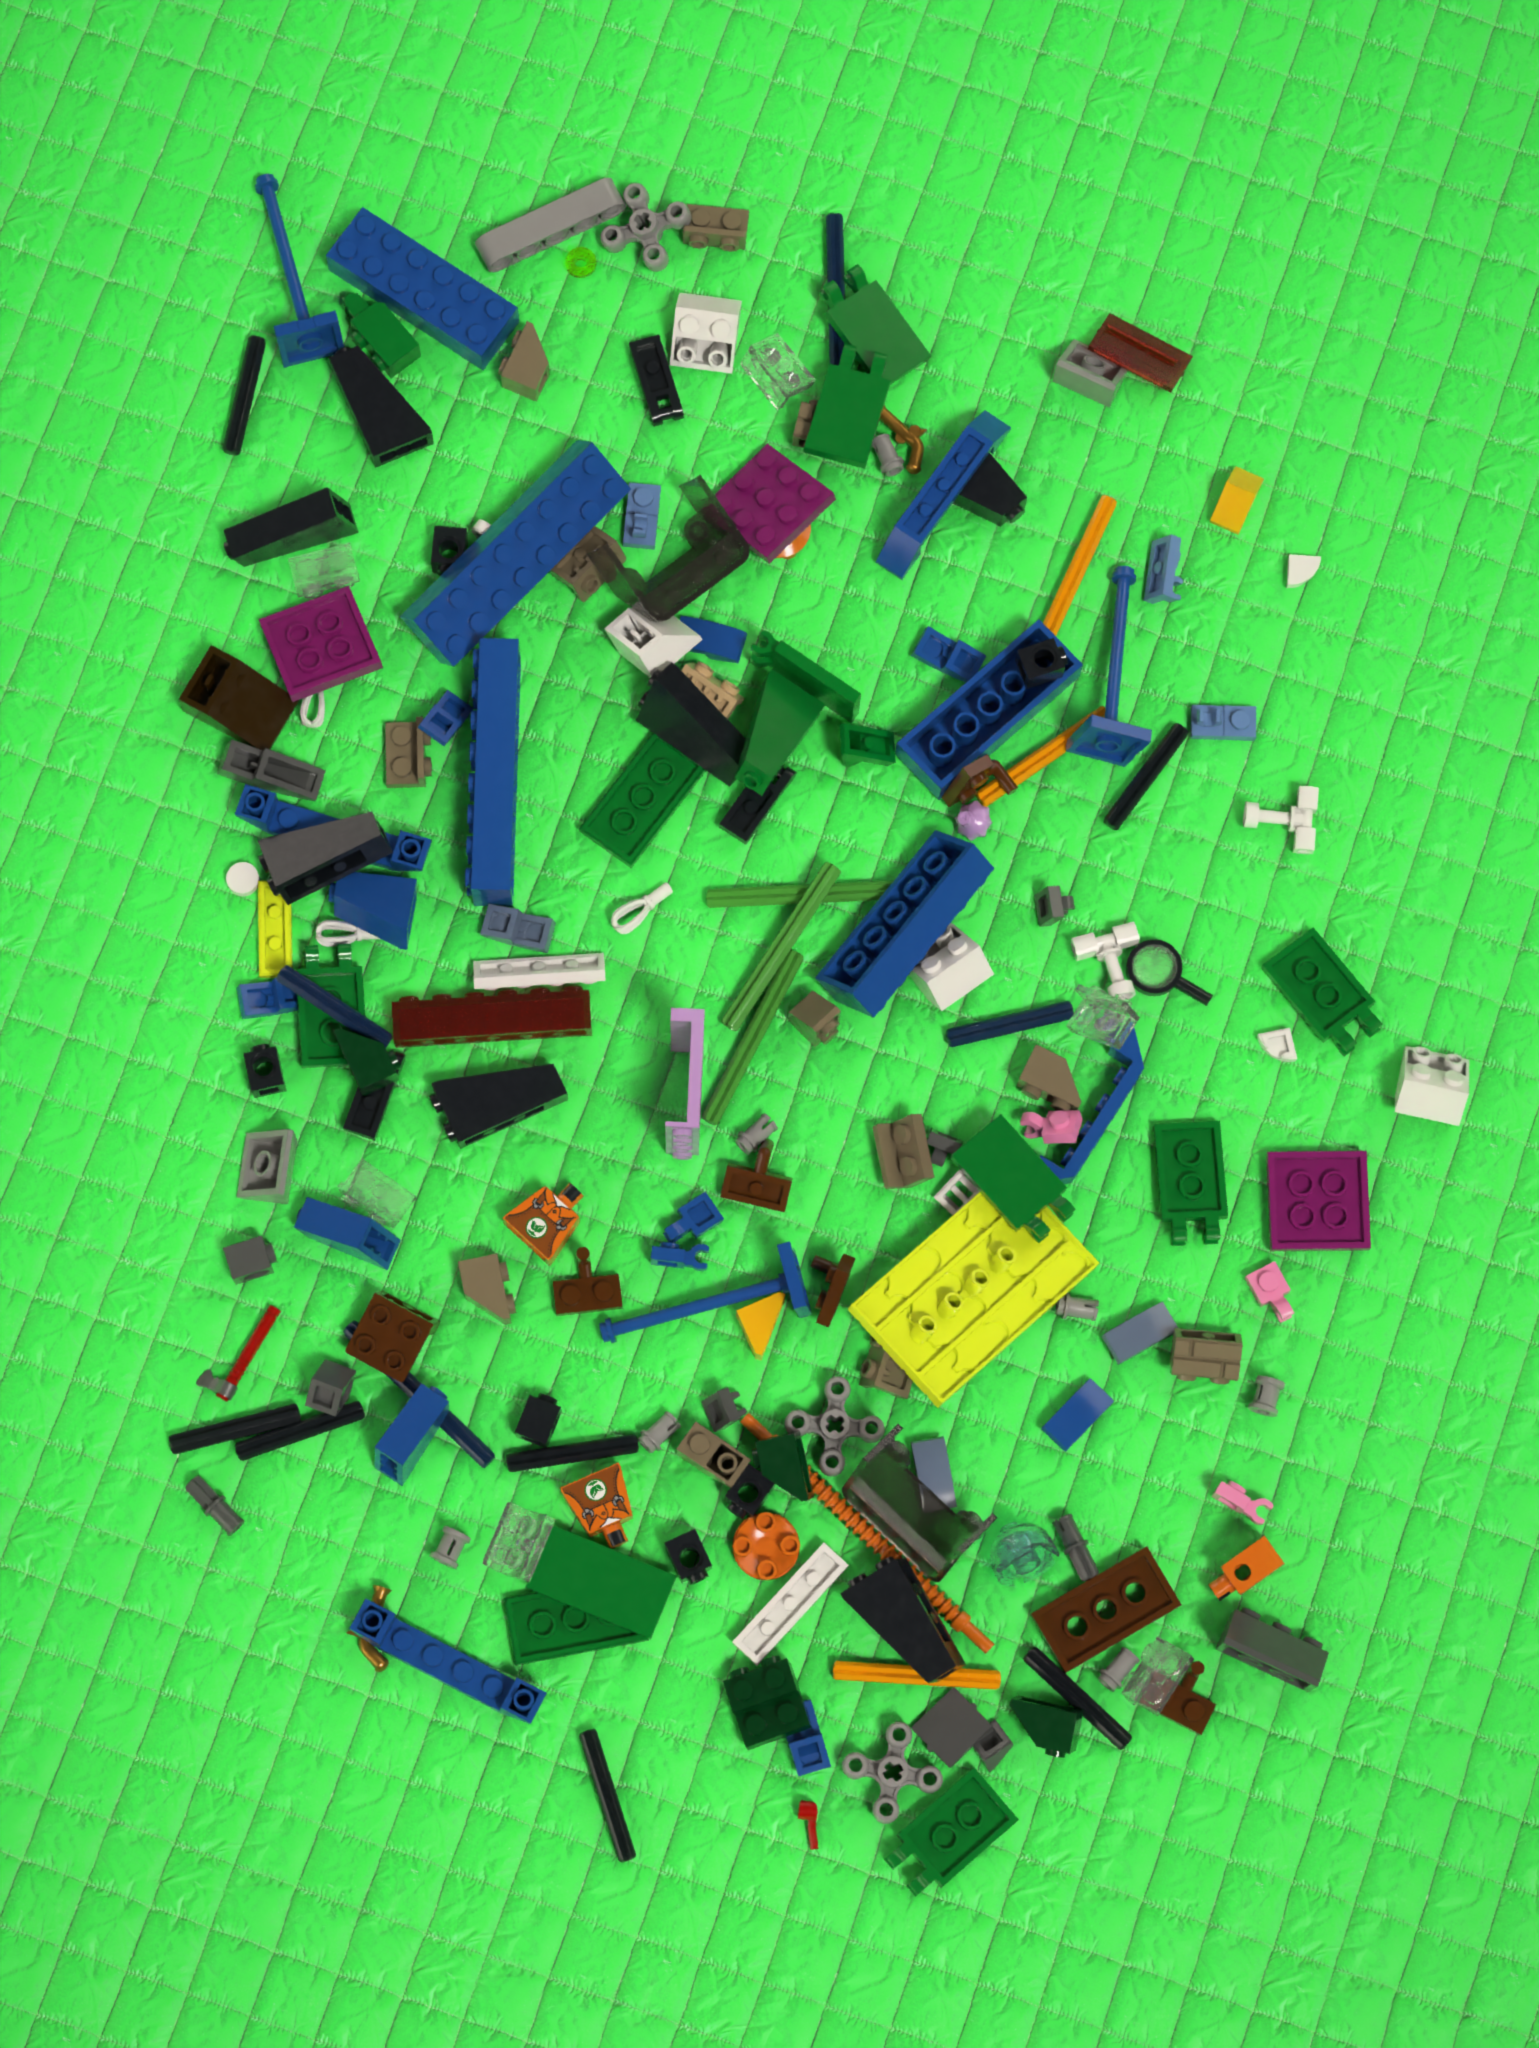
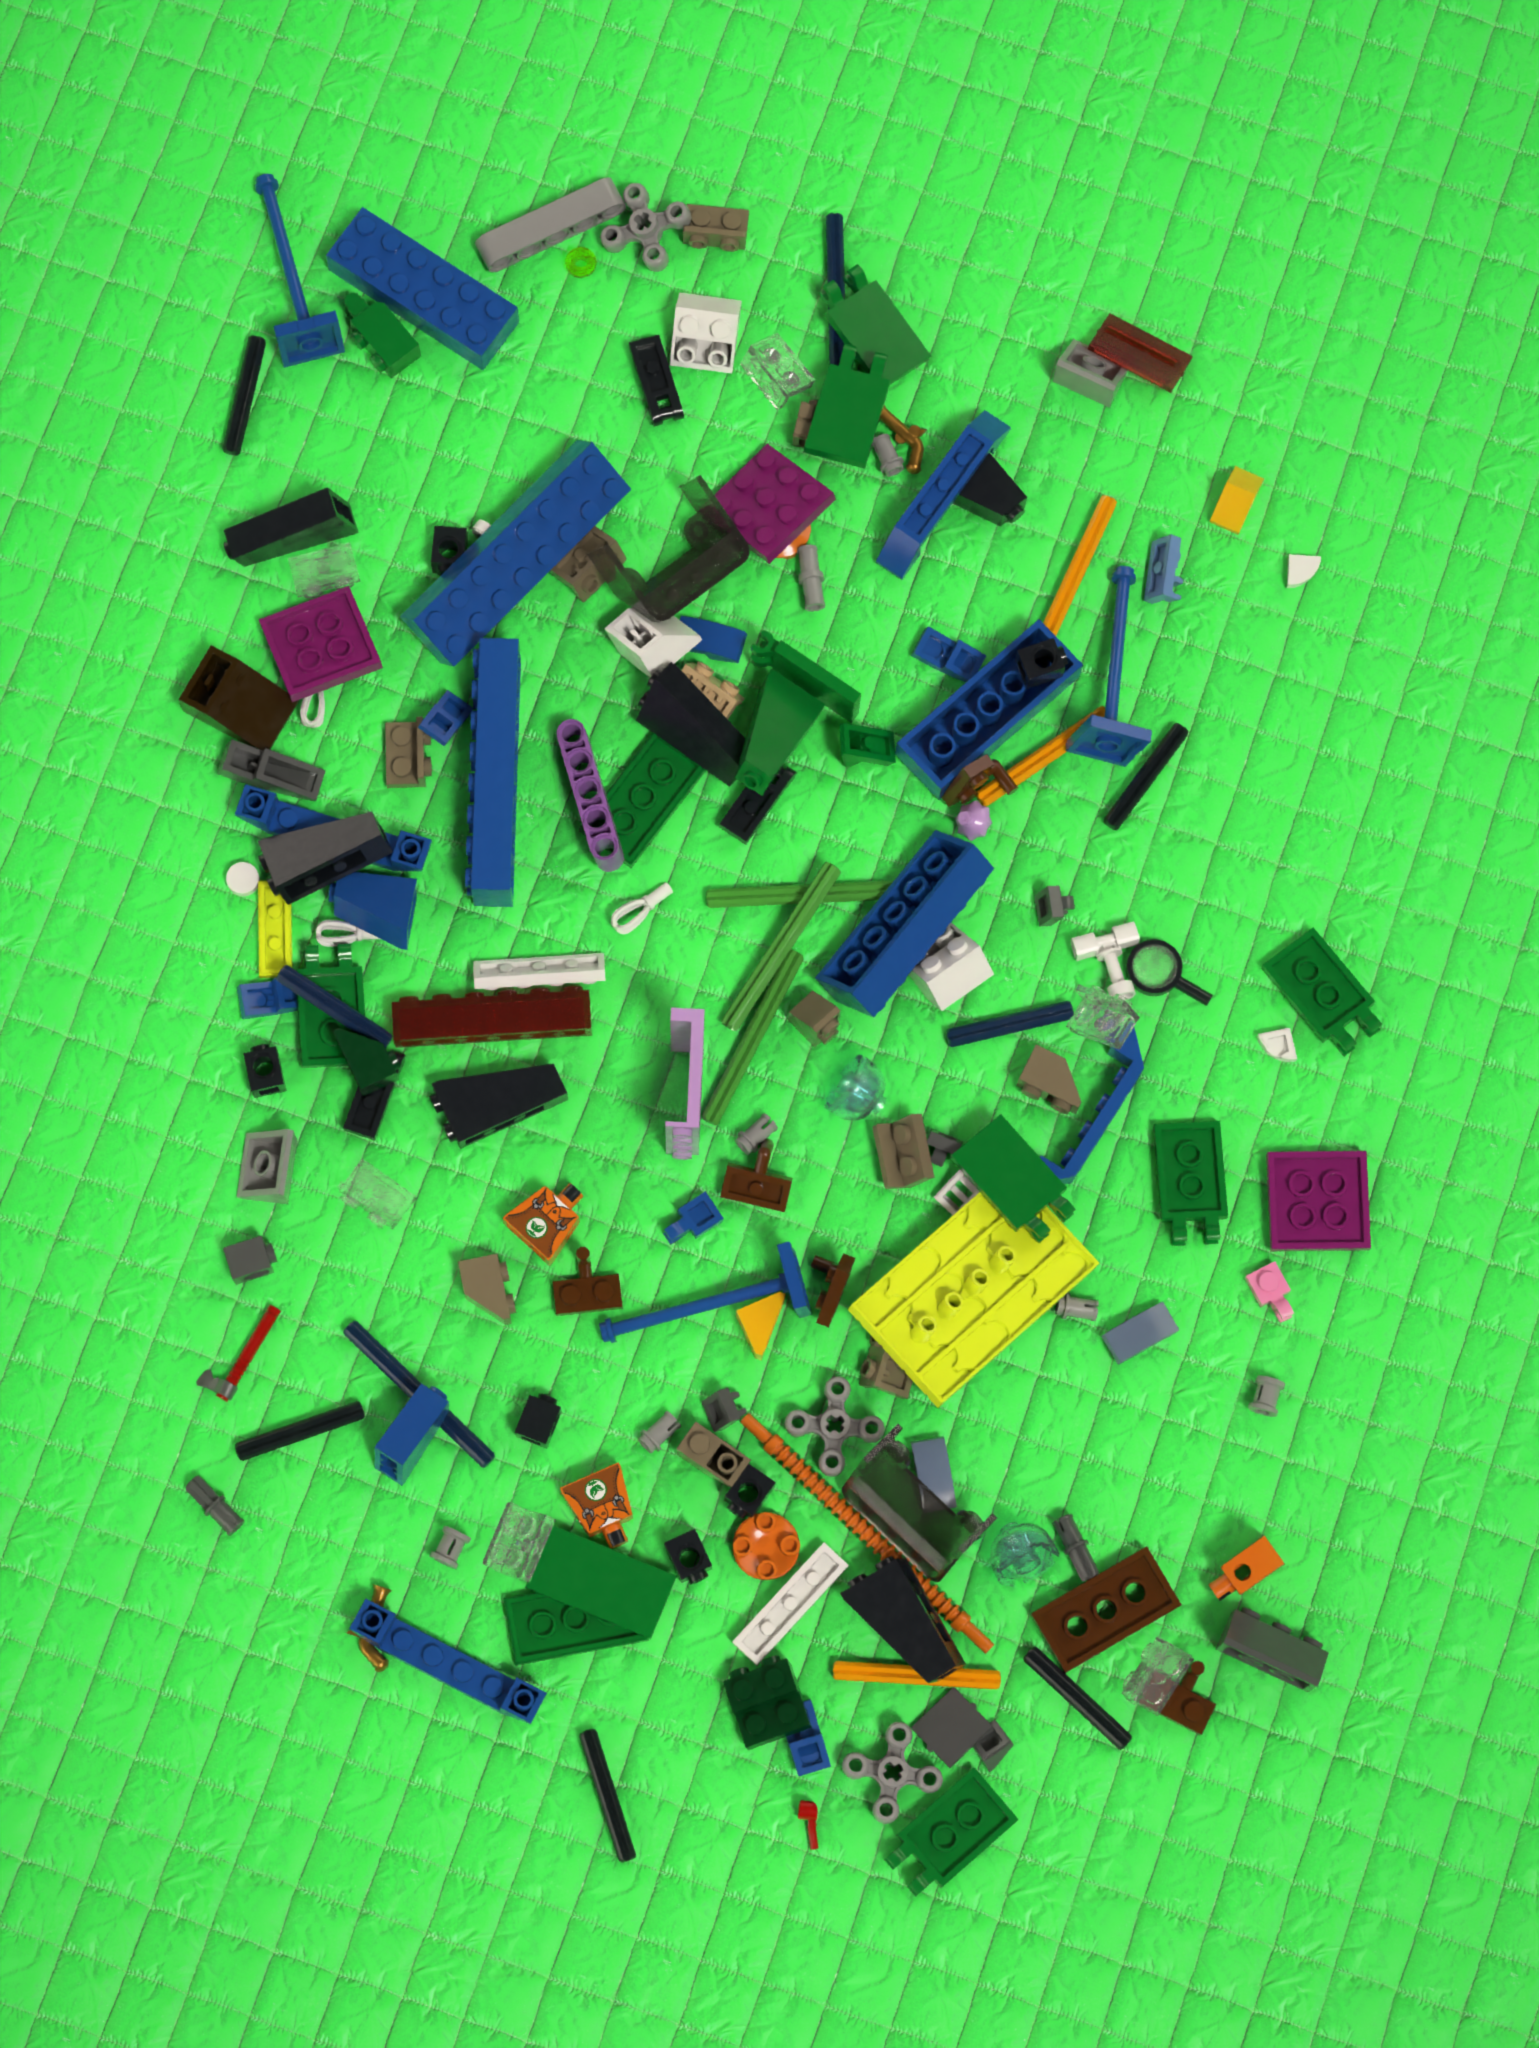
black axle [169,1404,301,1455] -> none
blue slope [294,1197,401,1270] -> none
dark grey brick [305,1359,356,1417] -> none
black slope [329,346,434,468] -> none
reddish brown bracket [345,1290,441,1382] -> none
sand blue slope [480,904,556,953] -> none
dark tan slope [498,321,550,402] -> none
black axle [506,1434,639,1472] -> none
medium blue plate [623,482,661,550] -> none
blue plate [651,1242,709,1271] -> none
dark green slope [752,1431,814,1501] -> none
dark green slope [1010,1695,1084,1758] -> none
bright pink plate [1020,1110,1083,1144] -> none
blue slope [1041,1378,1114,1452] -> none
light grey pin [1098,1647,1140,1692] -> none
dark tan brick [1170,1328,1243,1384] -> none
medium blue plate [1191,705,1256,741] -> none
bright pink plate [1211,1481,1274,1525] -> none
white bar [1243,786,1319,854] -> none
white slope [1395,1046,1469,1126] -> none
none -> medium lavender beam [556,719,624,872]
none -> light grey pin [797,544,825,612]
none -> clear light blue cylinder [824,1054,887,1121]

